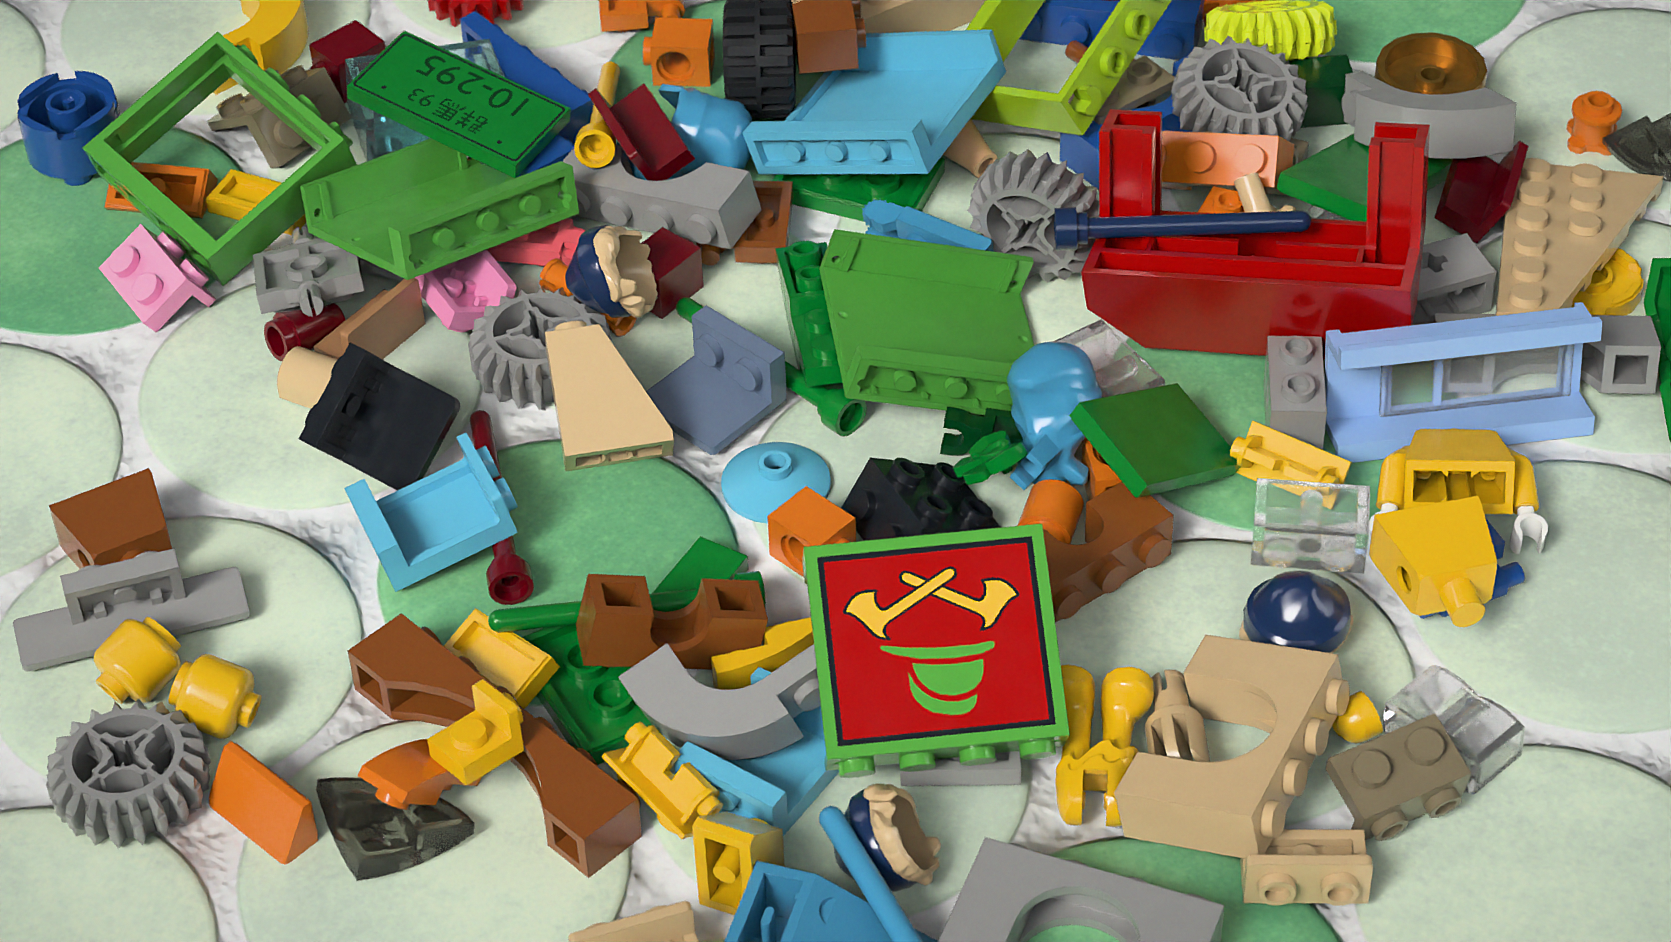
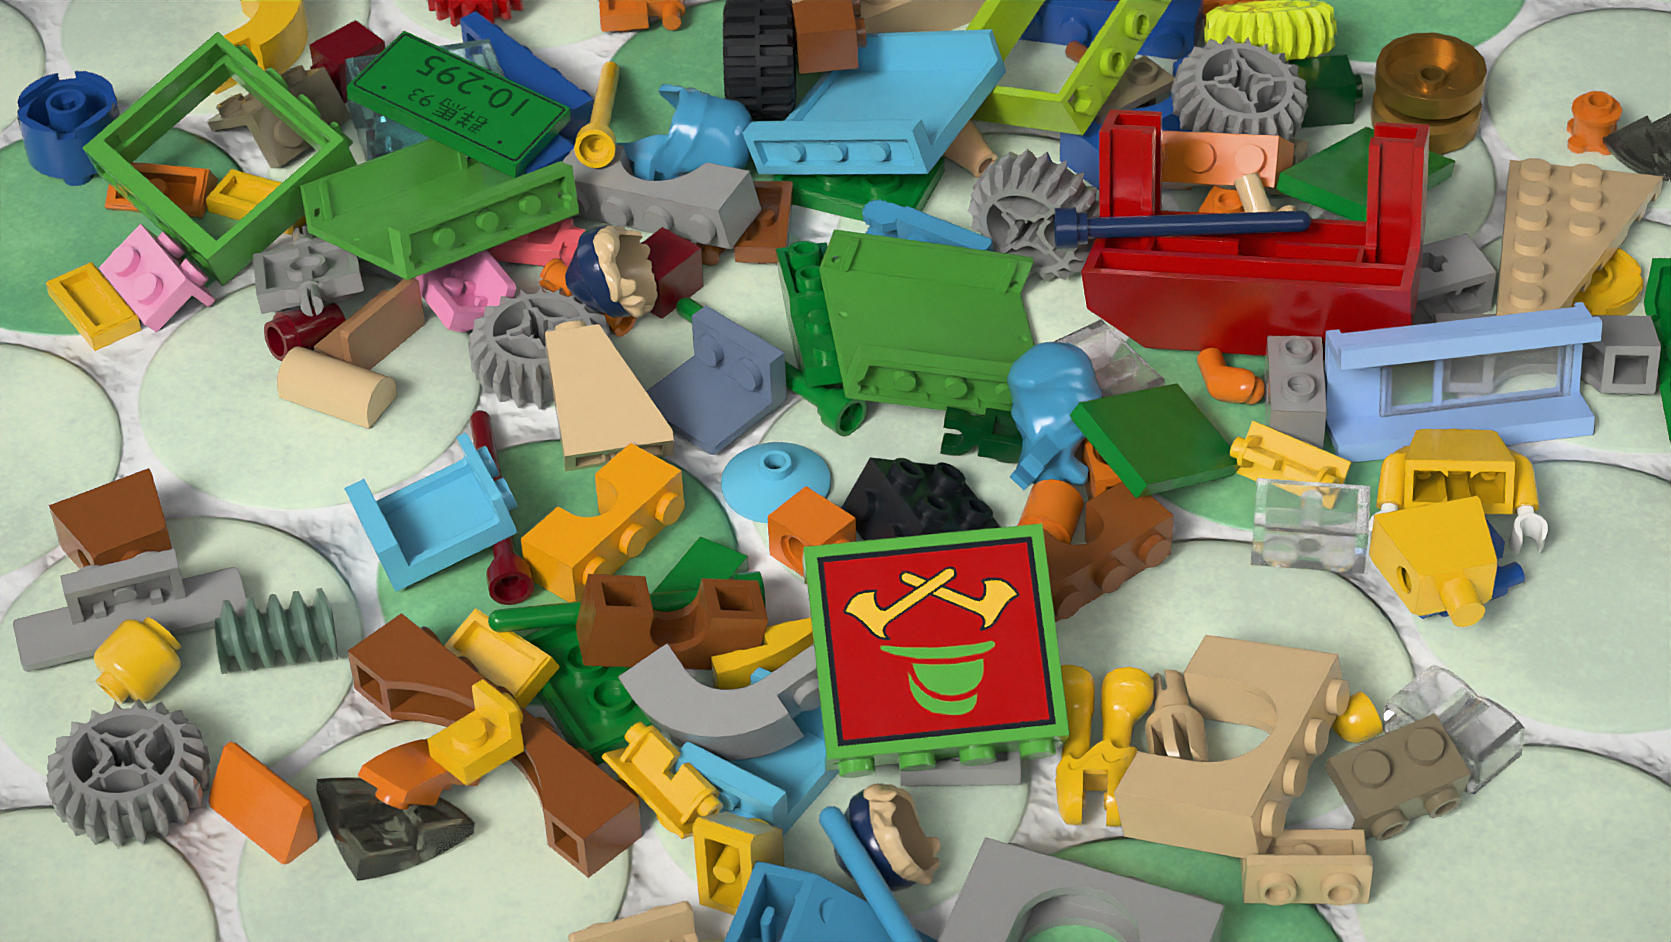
yellow head [168,654,262,739] -> none
black bracket [298,342,460,491] -> none
dark red panel [588,83,695,181] -> none
orange brick [643,17,715,87] -> none
green piece [953,431,1028,485] -> none
dark blue hair [1239,571,1353,653] -> none
light grey arch [1342,71,1516,158] -> none
dark red panel [1434,141,1529,244] -> none
none -> yellow tile [46,262,141,351]
none -> sand green piece [215,588,338,674]
none -> light orange arch [521,443,685,602]
none -> orange arm [1197,348,1265,405]

